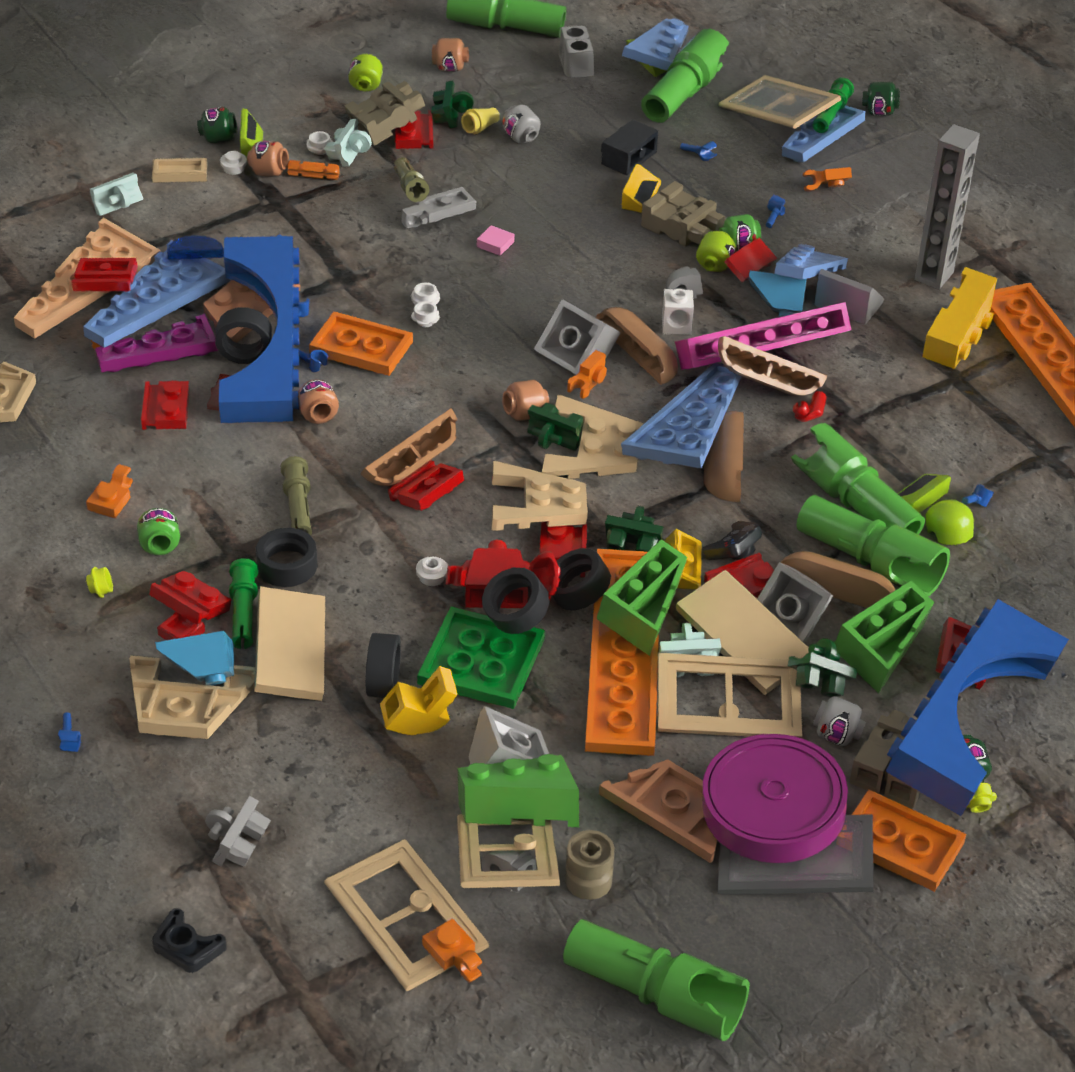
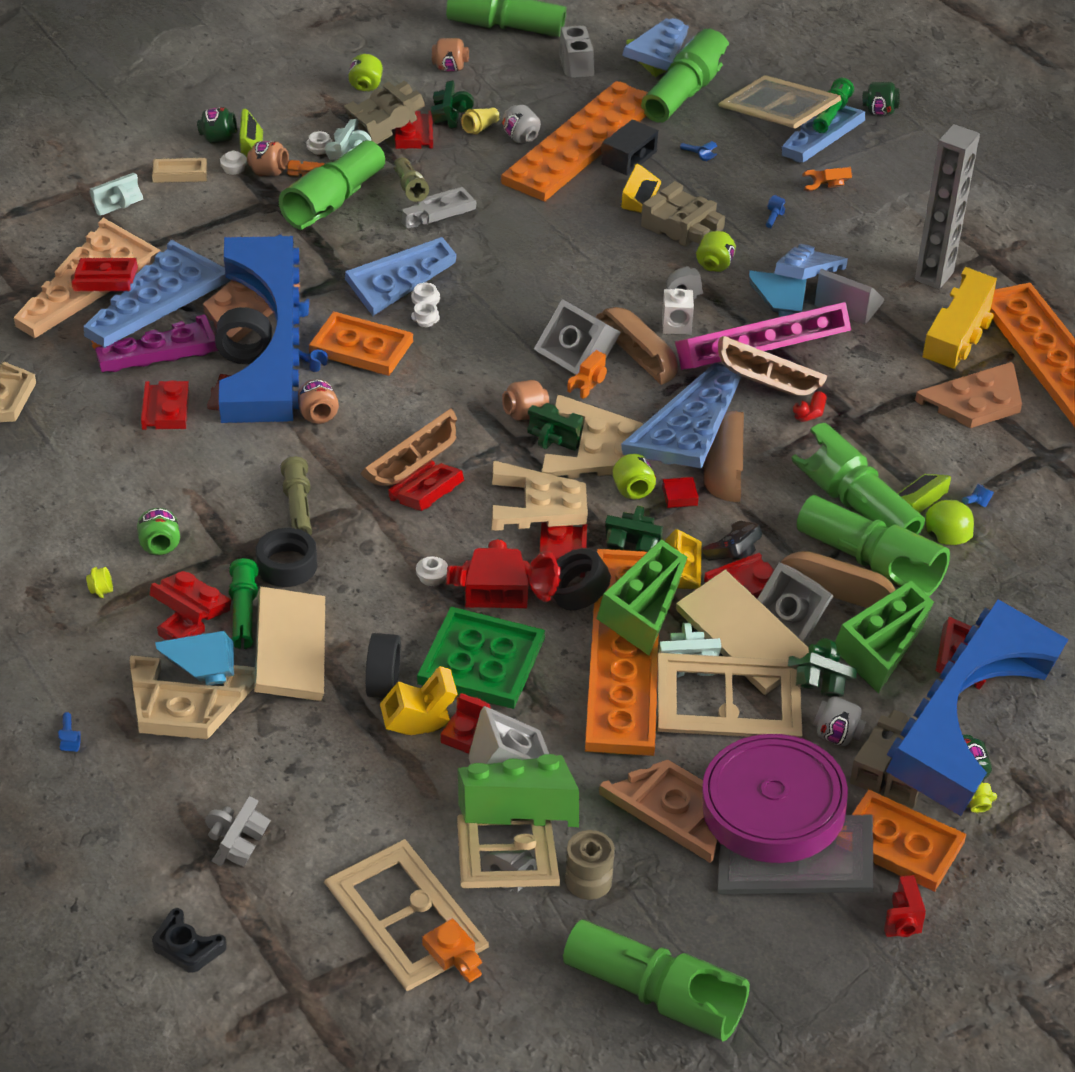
orange plate [86,464,133,519] -> none
clear blue tile [167,235,224,260] -> none
bright pink tile [477,225,515,256] -> none
black tyre [482,567,549,634] -> none
bright green head [719,214,761,252] -> none
red slope [724,238,778,283] -> none
none -> bright green piece [279,140,385,230]
none -> medium blue wing [345,237,456,316]
none -> red bracket [441,693,491,754]
none -> orange plate [501,81,648,202]
none -> lime head [613,454,656,500]
none -> red tile [662,477,699,508]
none -> red bracket [884,875,926,937]
none -> nougat wing [915,362,1022,428]

